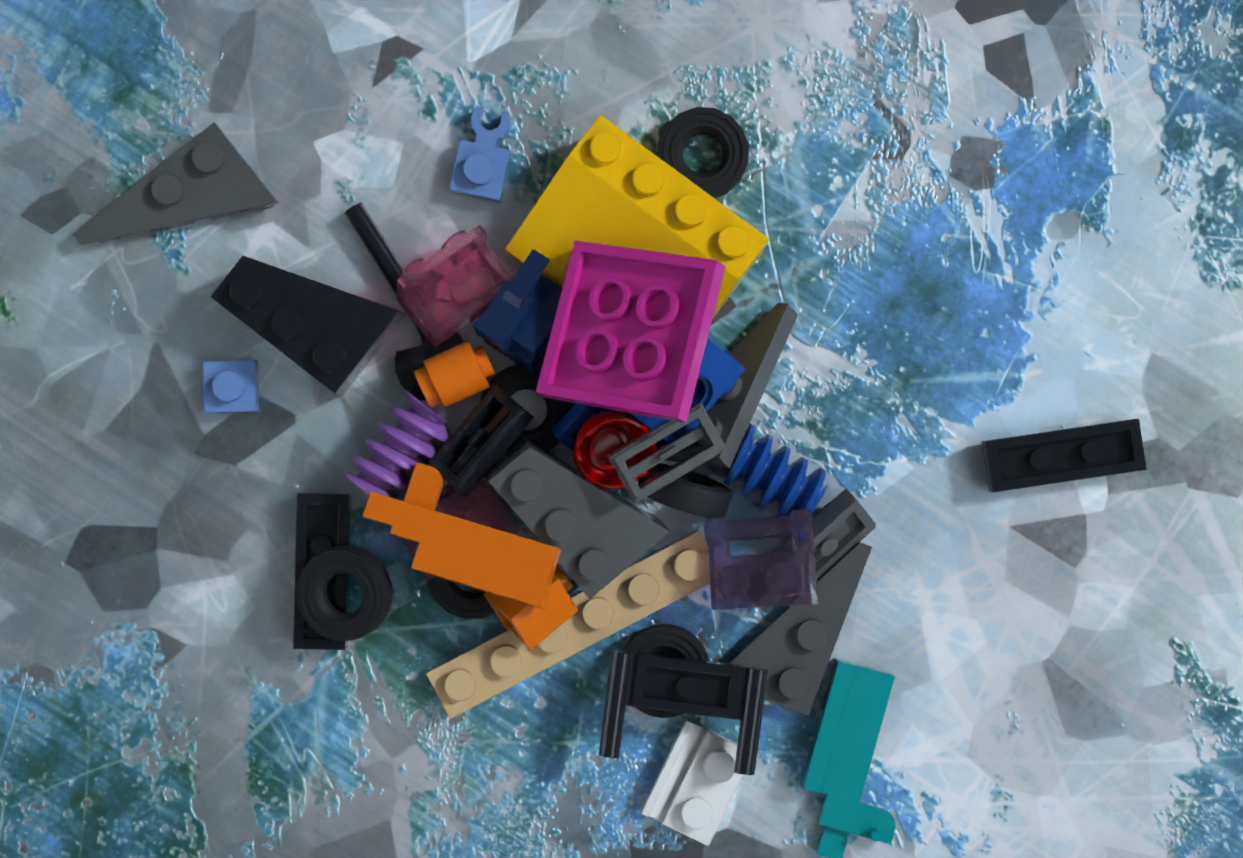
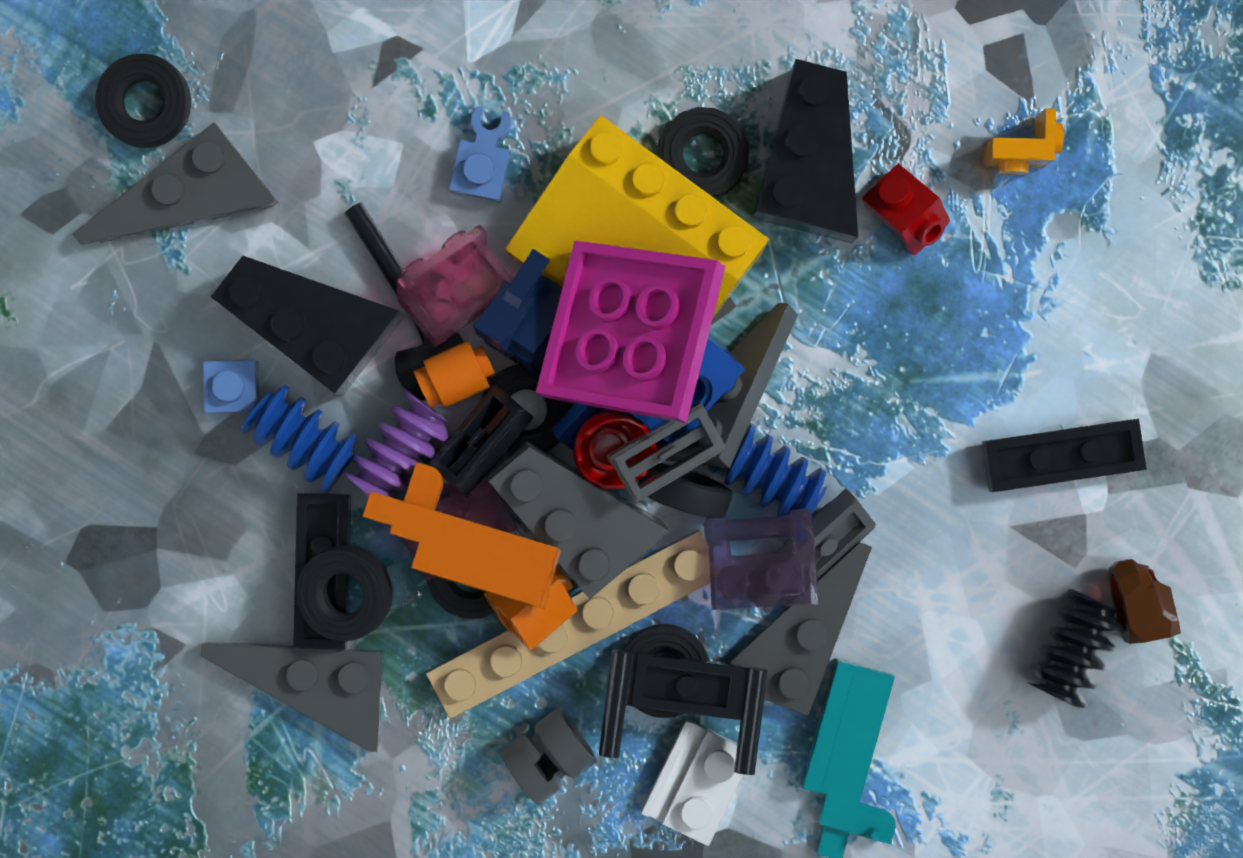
none -> black tyre [95,53,191,148]
none -> dark grey wing [201,641,385,752]
none -> blue piece [240,385,356,494]
none -> dark grey wheel [499,707,597,805]
none -> black wedge [753,59,858,244]
none -> red bracket [861,163,950,255]
none -> light orange bracket [983,108,1064,175]
none -> black piece [1028,589,1125,708]
none -> reddish brown rock [1108,559,1181,644]

